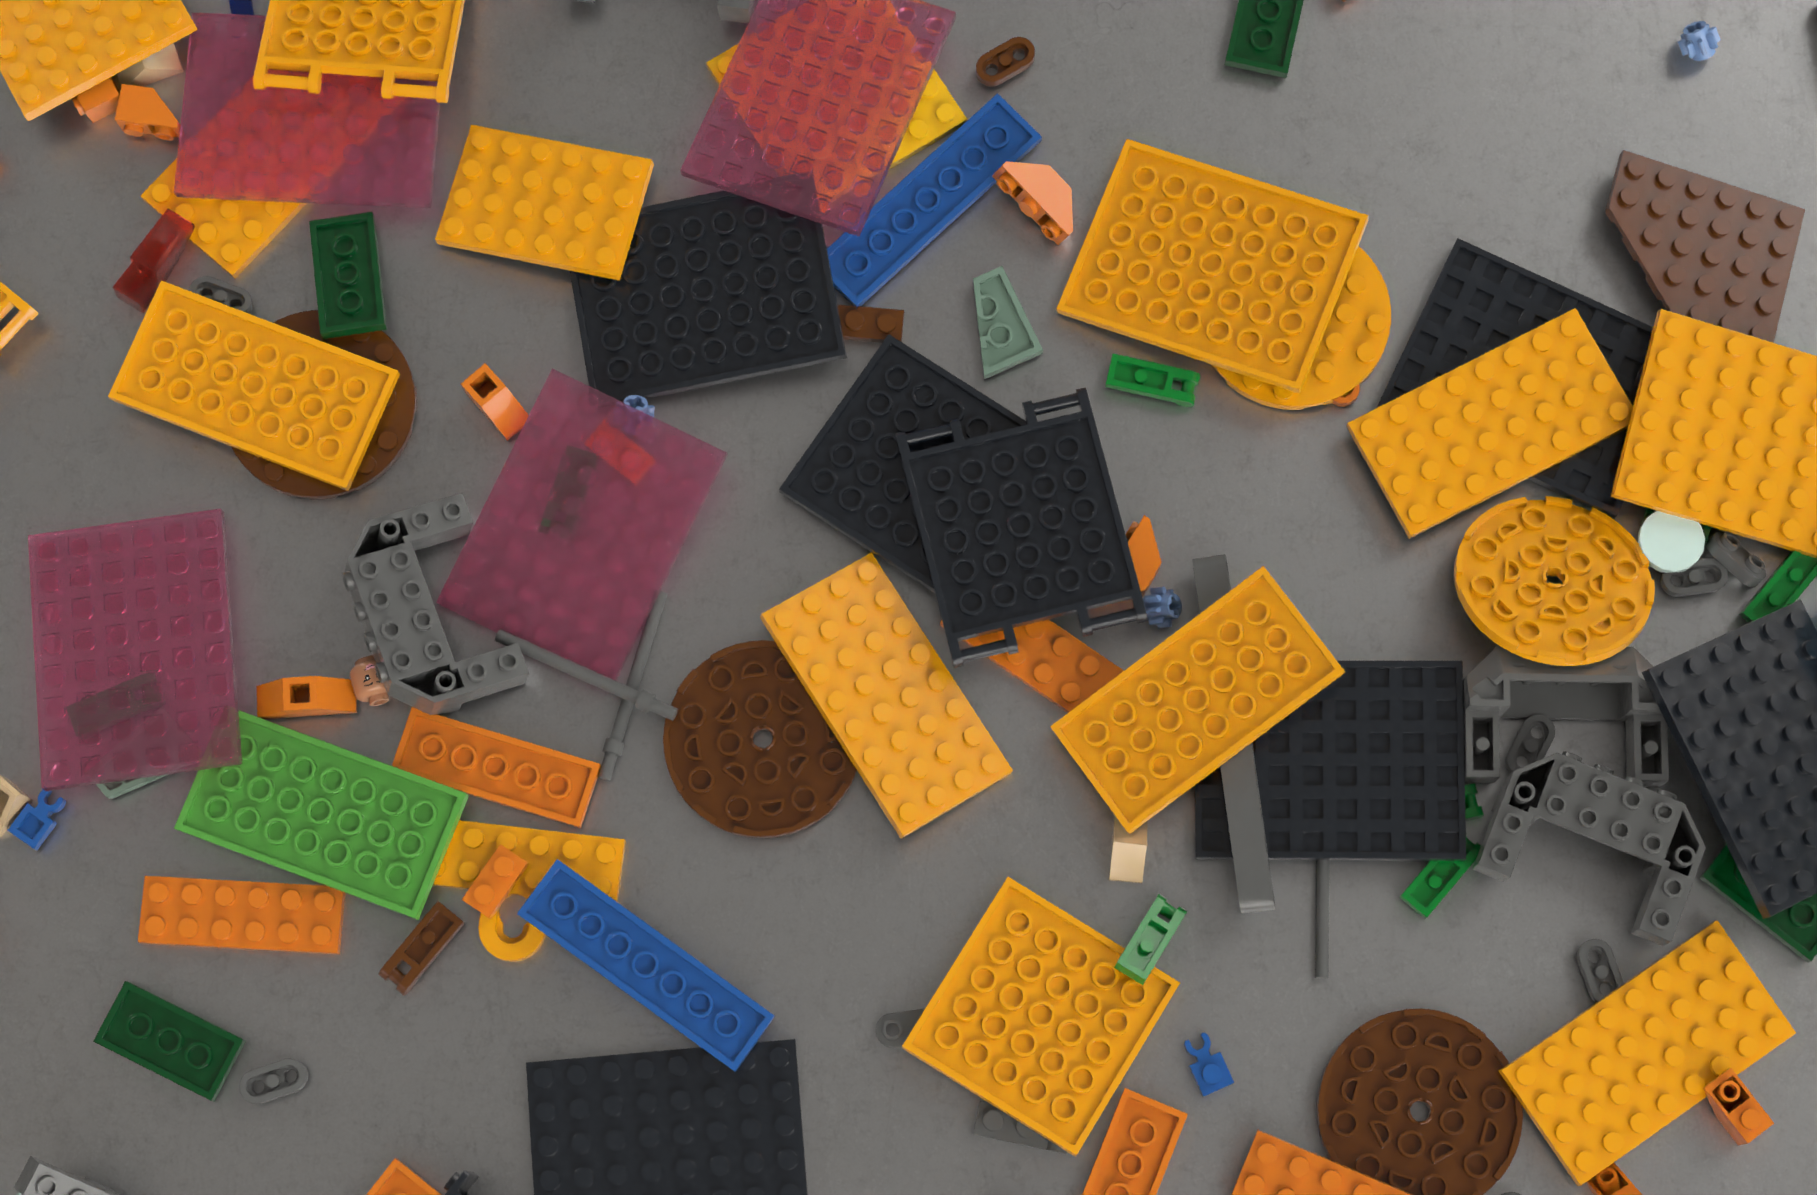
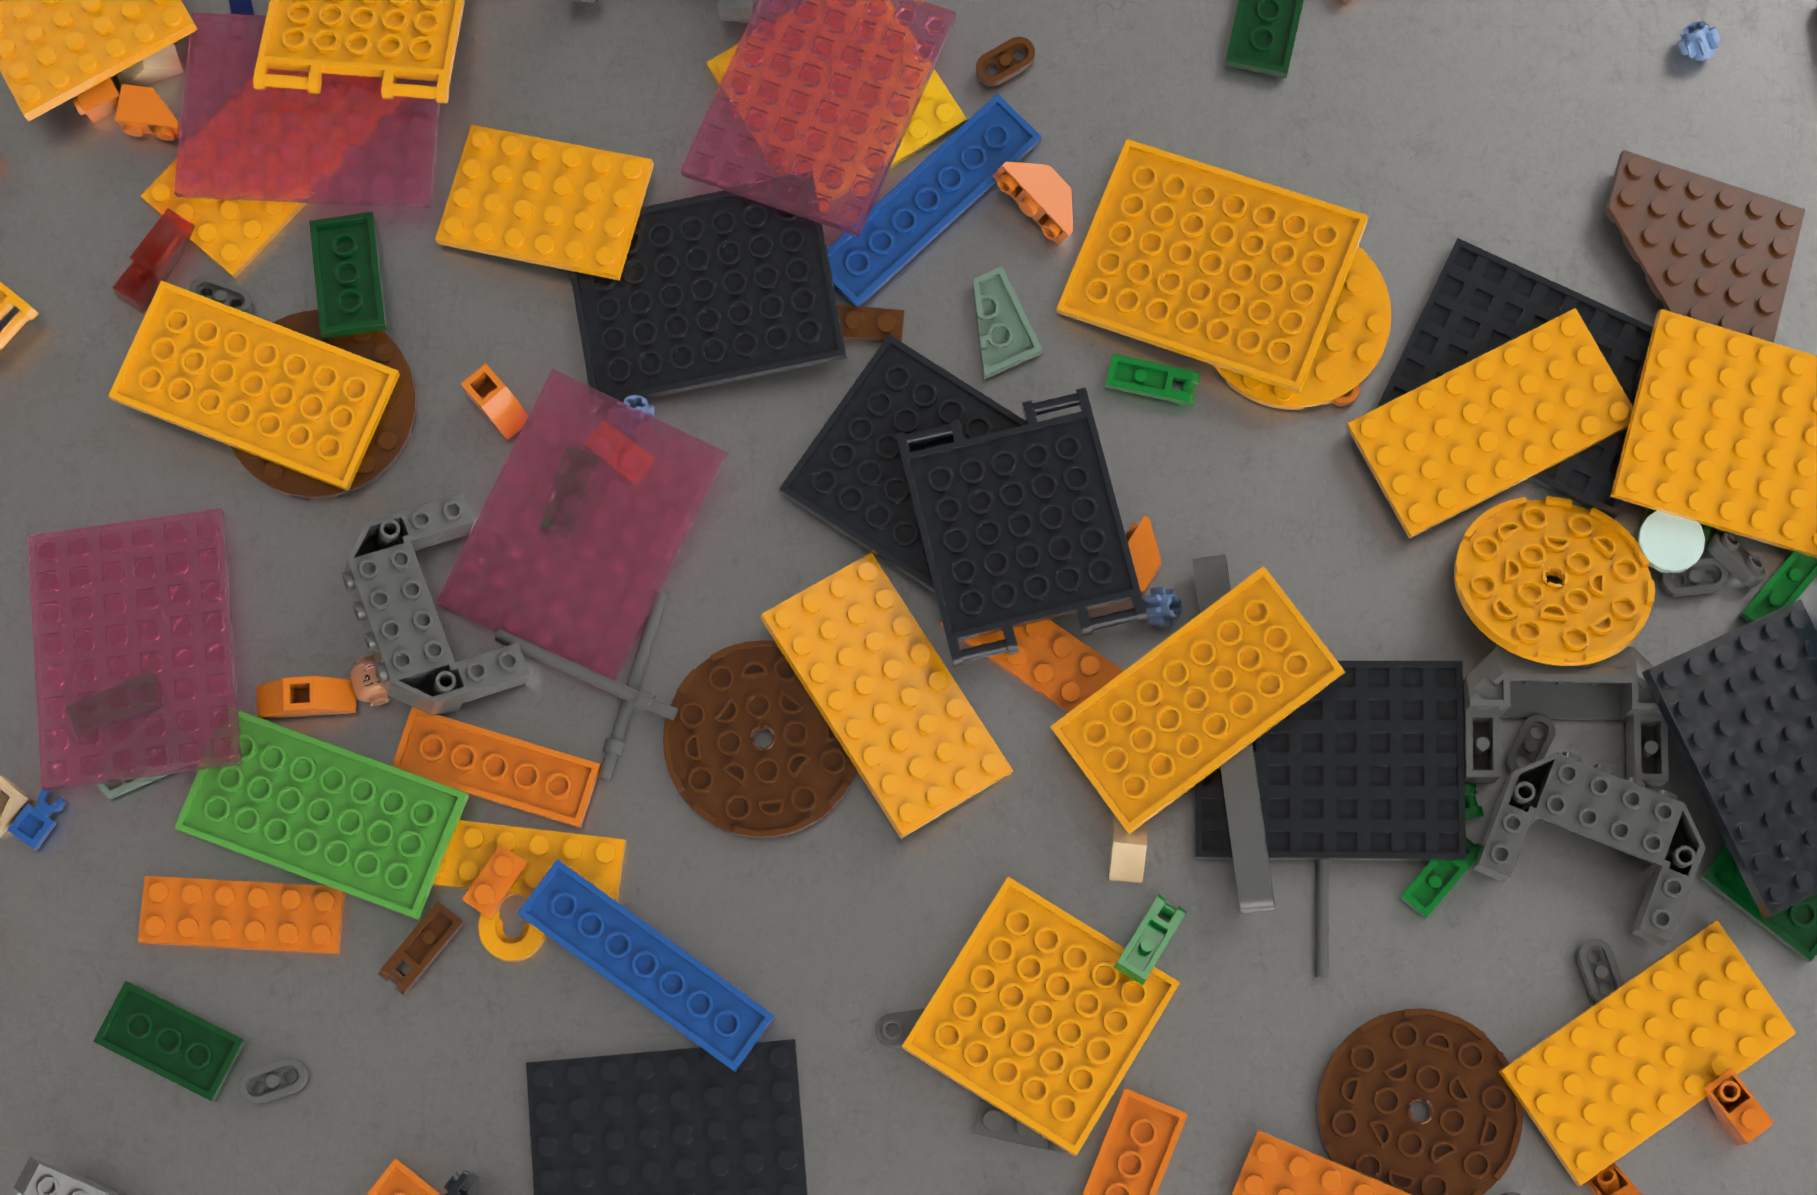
blue plate [1184,1032,1234,1097] -> none

